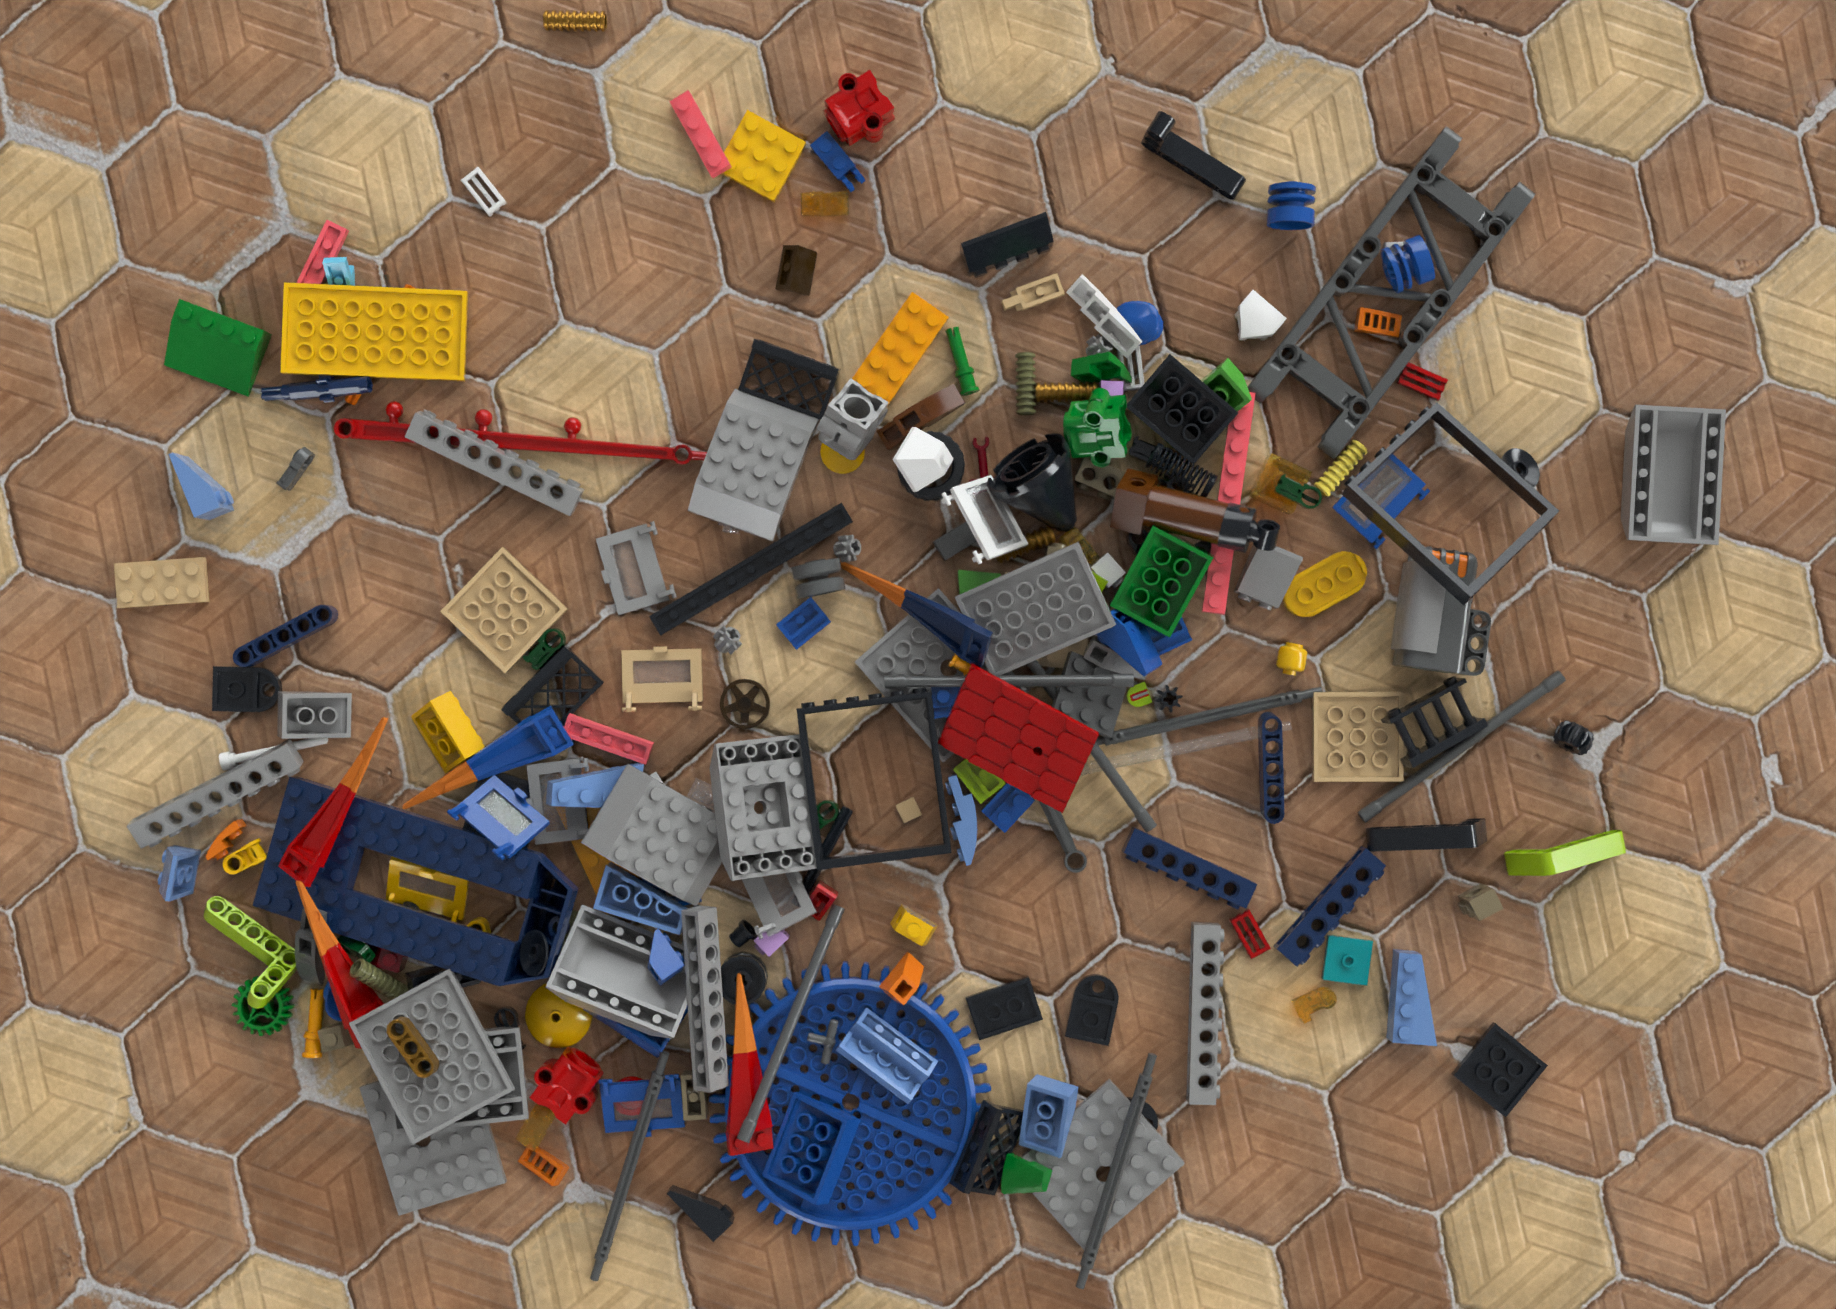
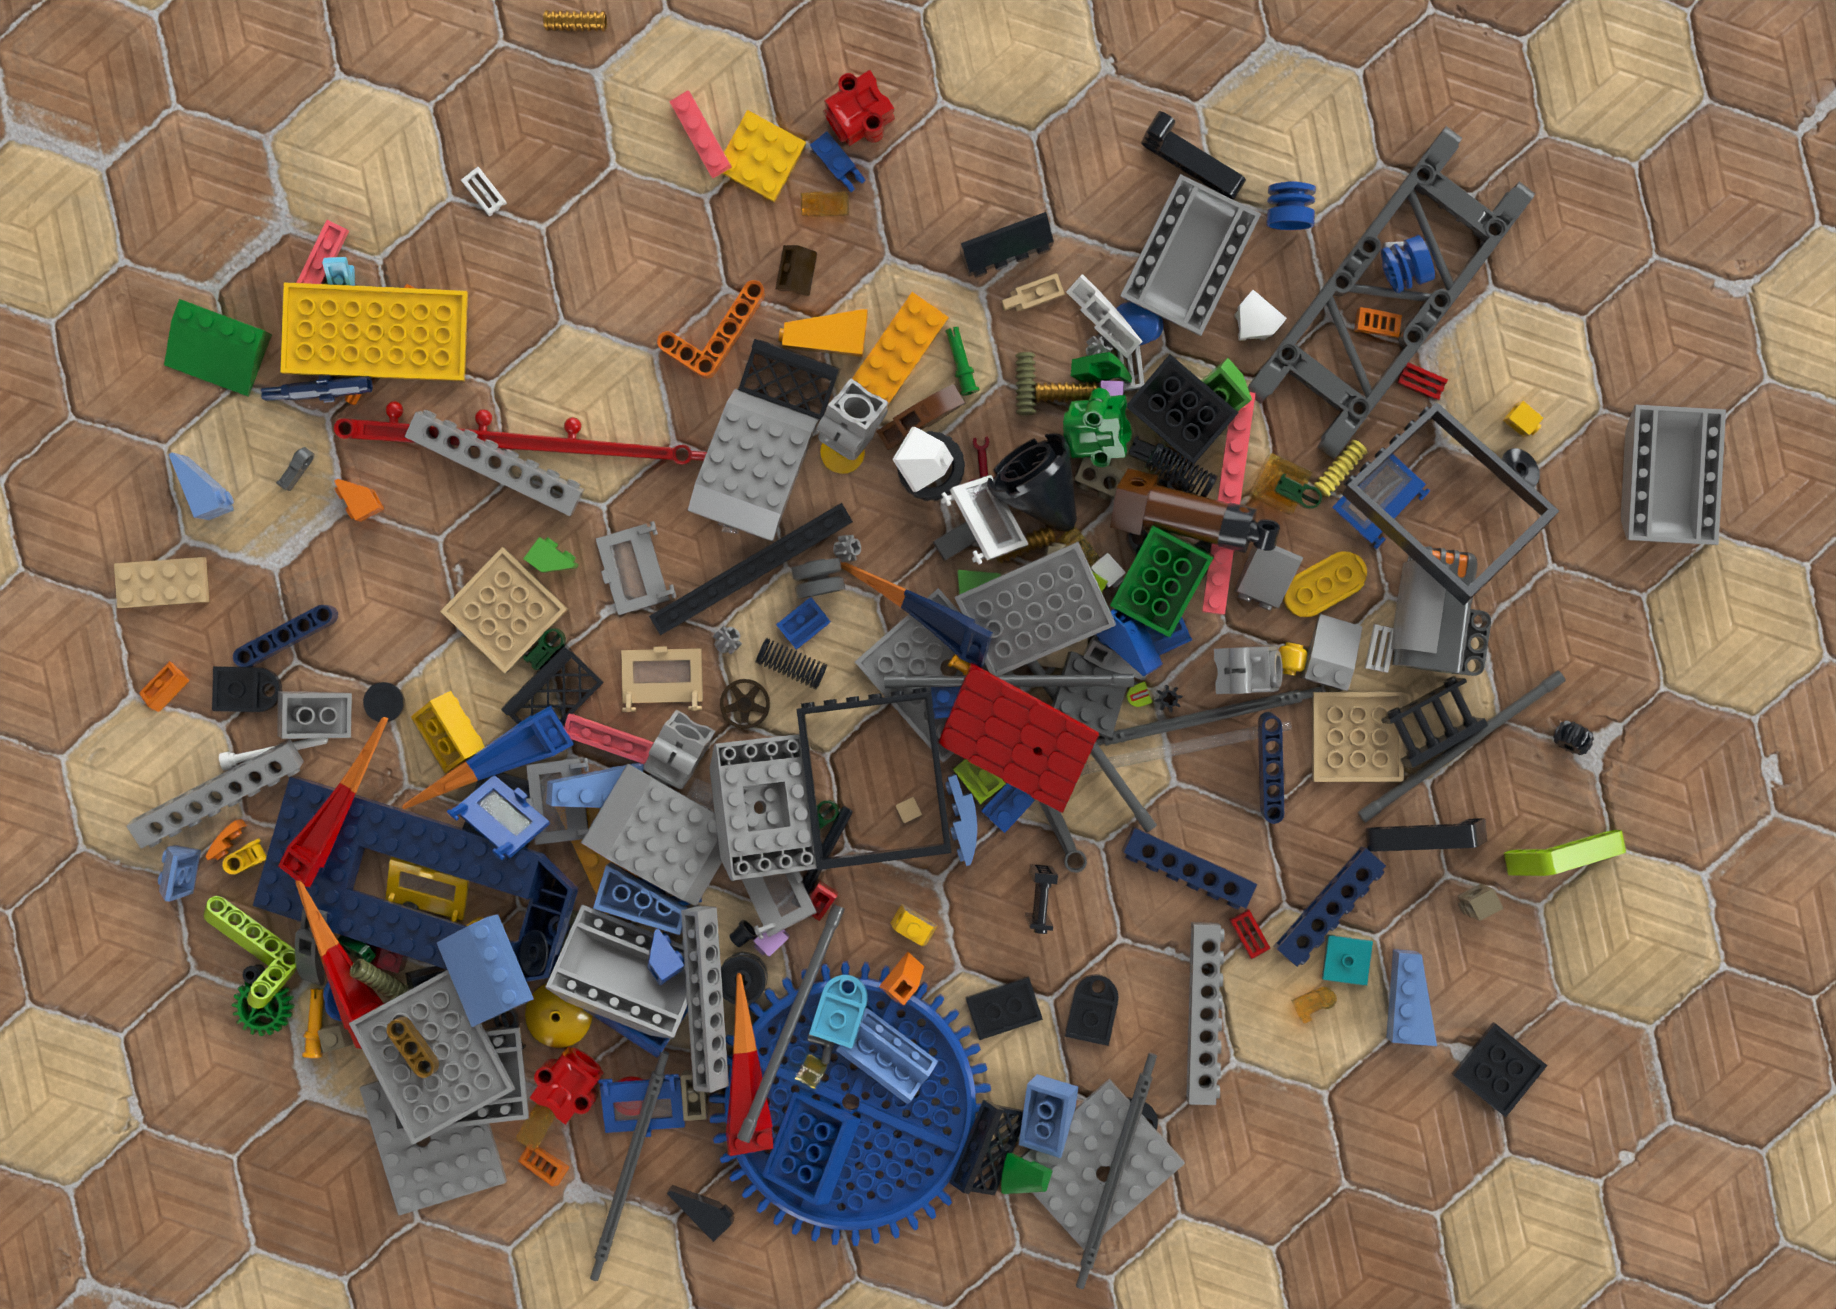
none -> orange slope [139,661,189,712]
none -> black pin [243,964,265,984]
none -> orange slope [334,479,384,522]
none -> black piece [363,682,405,722]
none -> medium blue slope [437,915,534,1027]
none -> bright green slope [523,537,579,573]
none -> light grey piece [643,710,716,789]
none -> orange beam [657,280,765,379]
none -> black piece [755,637,828,690]
none -> light orange slope [779,309,868,357]
none -> clear yellow slope [795,1055,827,1089]
none -> medium azure tile [809,975,868,1049]
none -> black fence [1025,864,1058,934]
none -> light grey slope [1120,174,1261,336]
none -> light grey piece [1214,646,1283,694]
none -> light grey slope [1300,614,1362,691]
none -> white tile [1365,624,1393,673]
none -> yellow brick [1503,401,1543,437]

